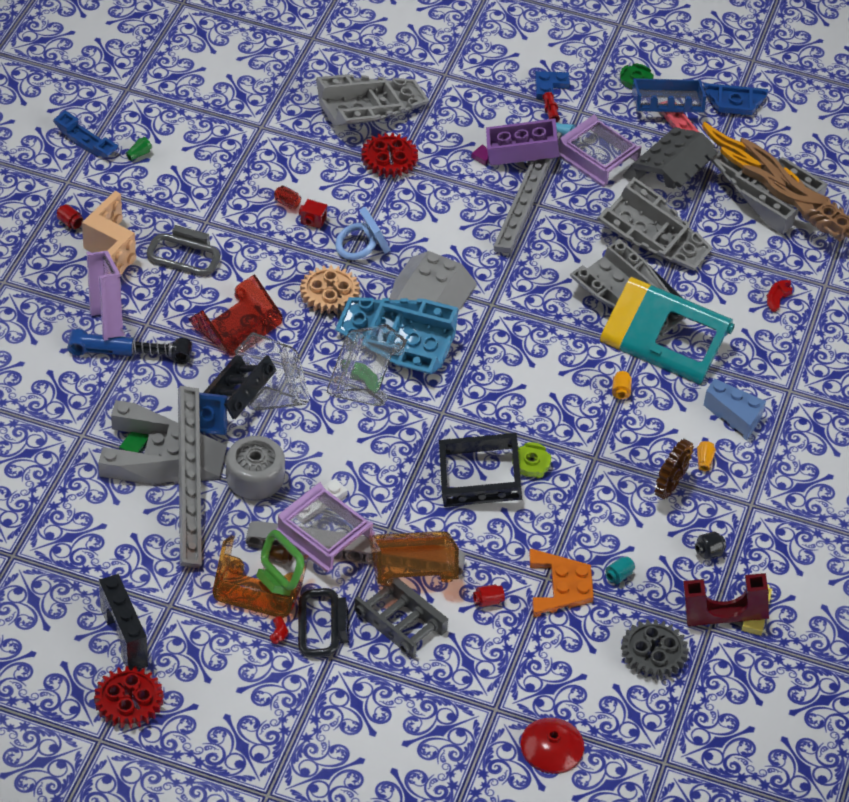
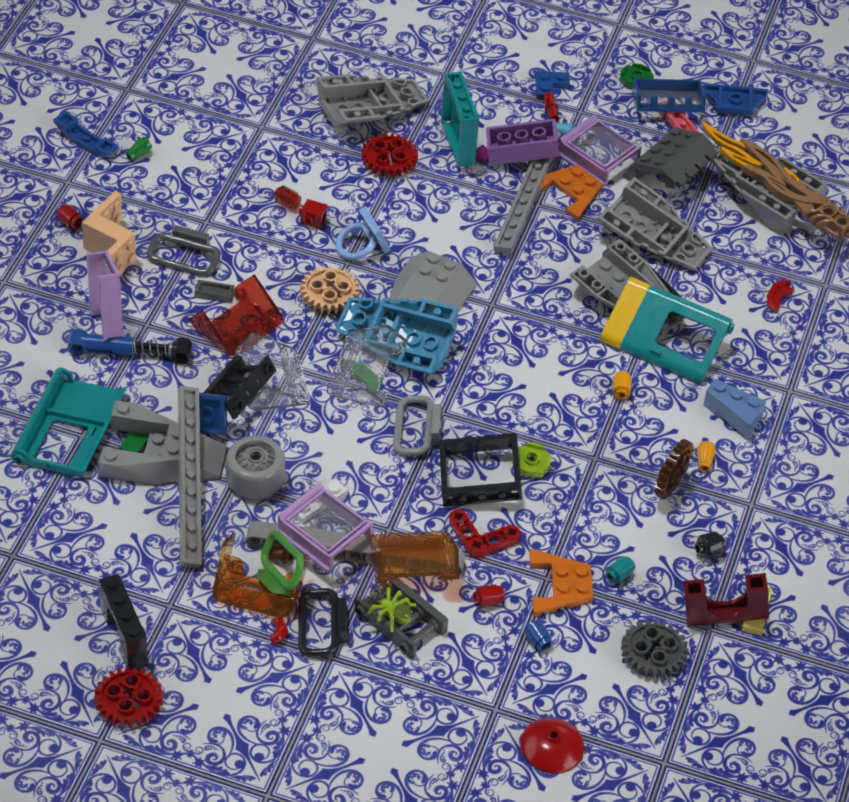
none -> teal piece [11,367,127,477]
none -> dark grey tile [194,280,235,303]
none -> animal [364,586,417,634]
none -> light grey bar [393,395,443,456]
none -> teal window [441,71,479,167]
none -> red beam [449,509,521,558]
none -> blue brick [524,620,553,652]
none -> orange wing [539,165,602,221]

